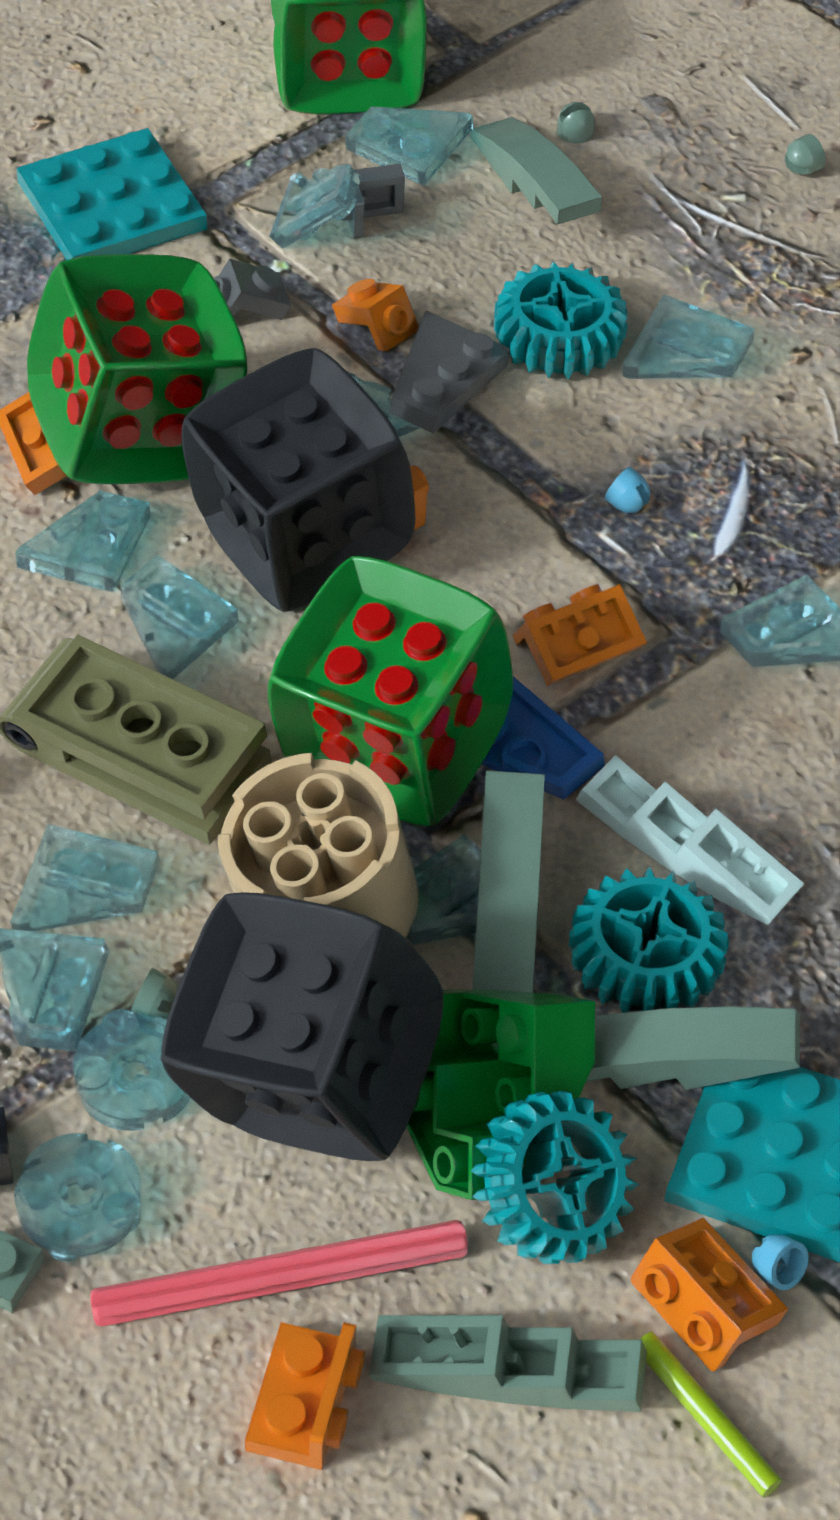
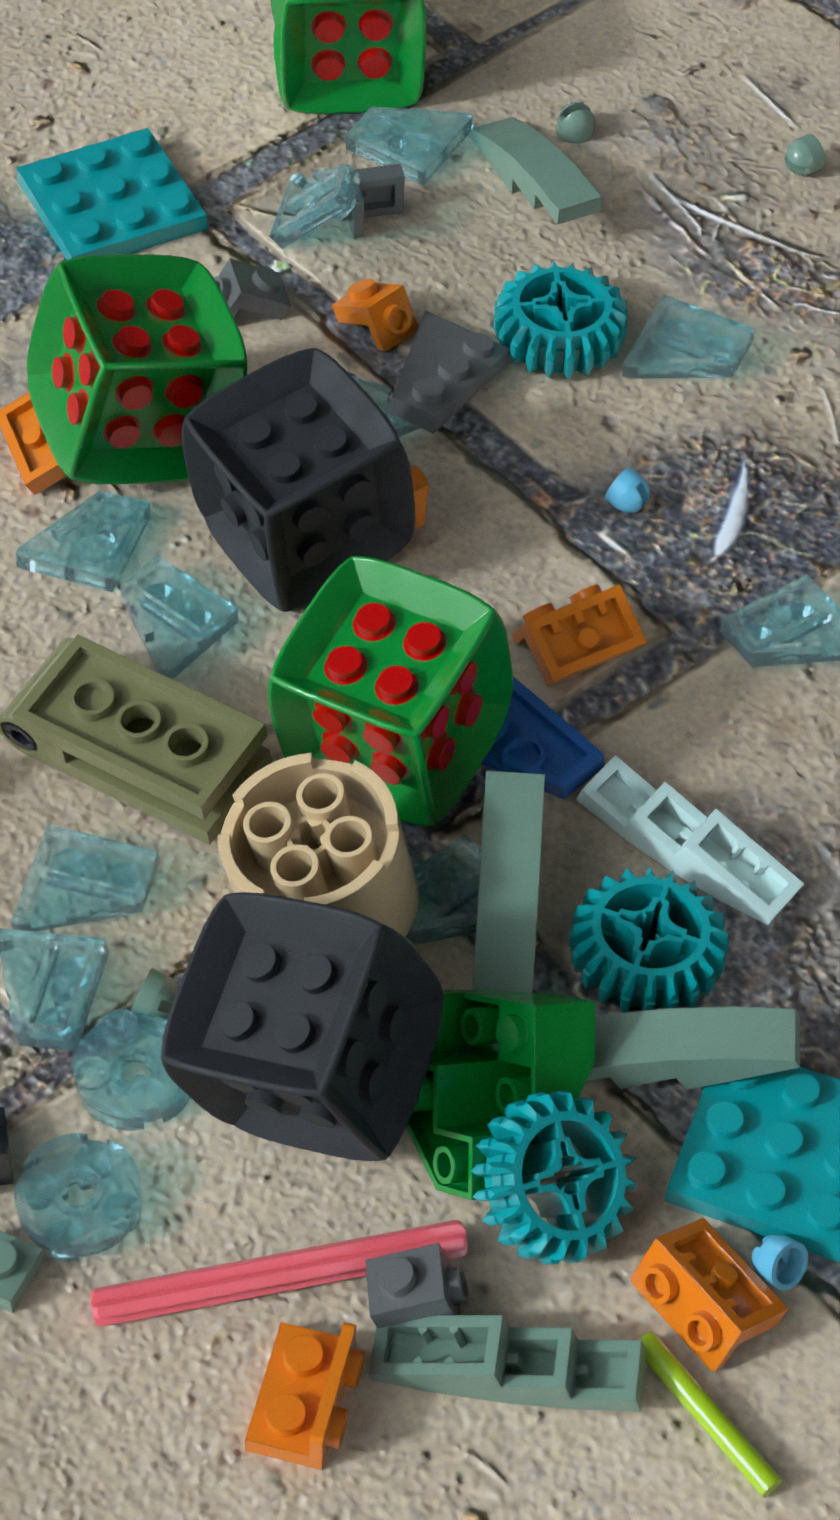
none -> dark grey bracket [365,1243,469,1328]

